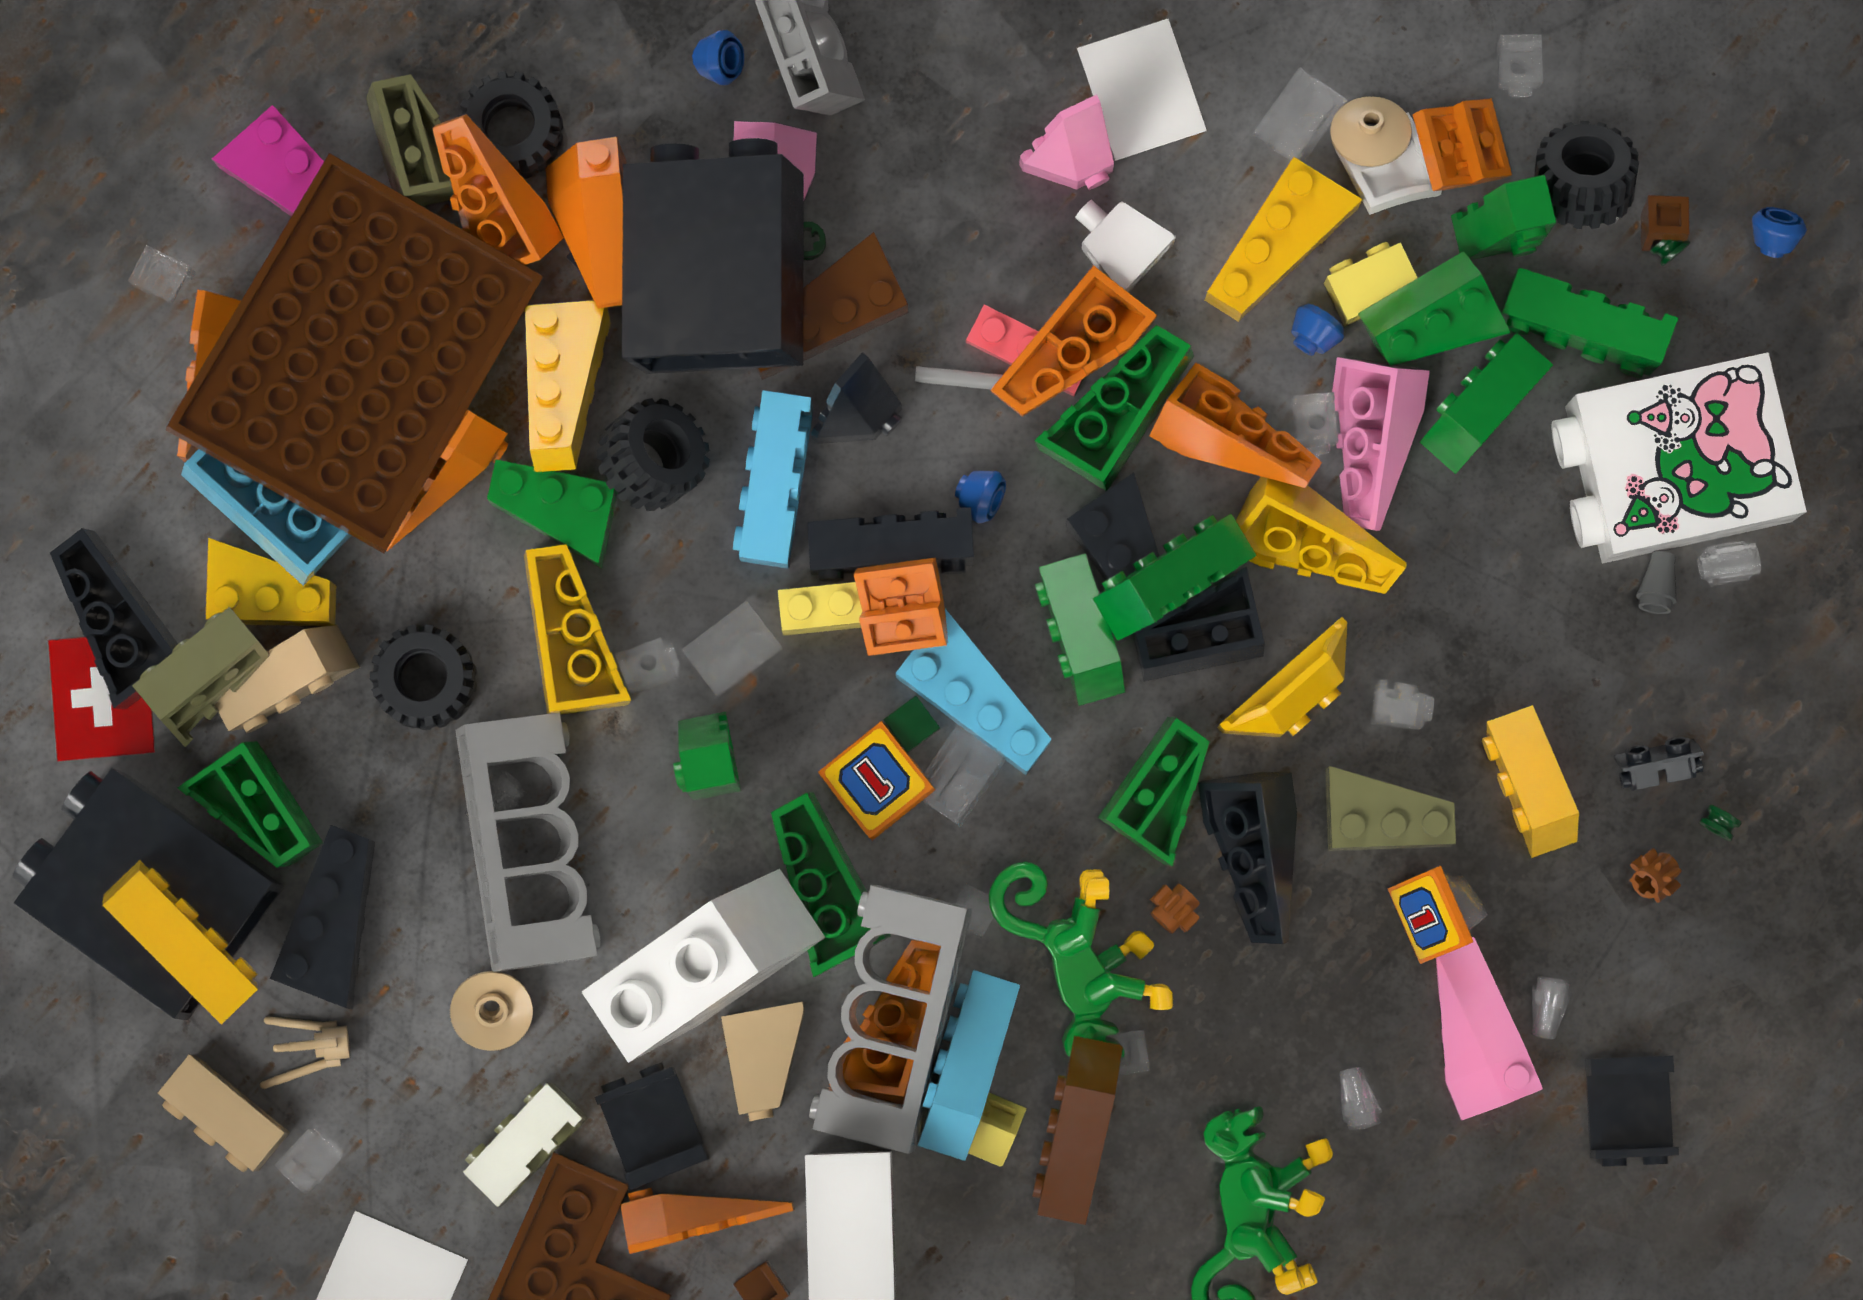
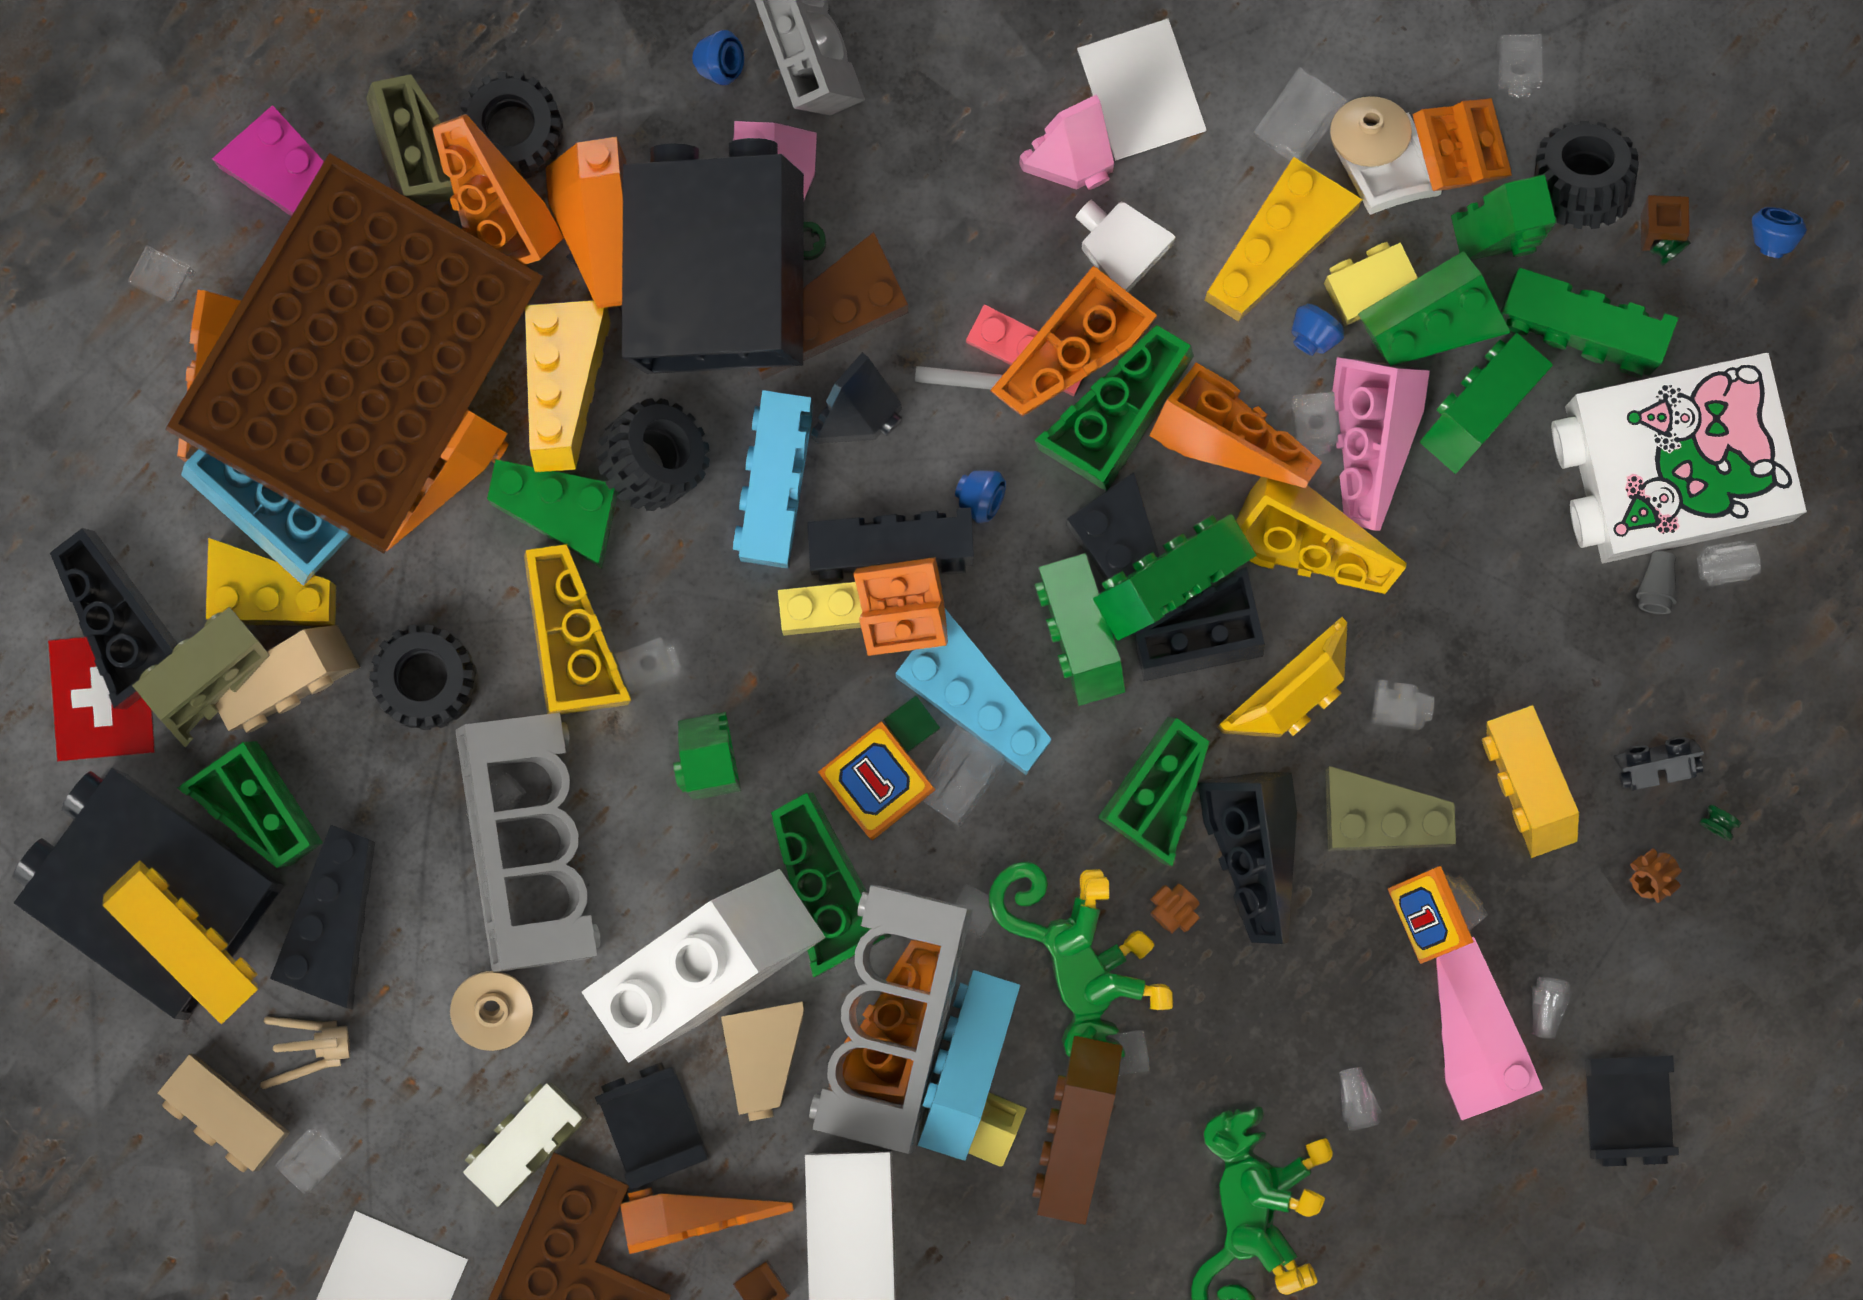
clear plate [681,600,783,698] -> none

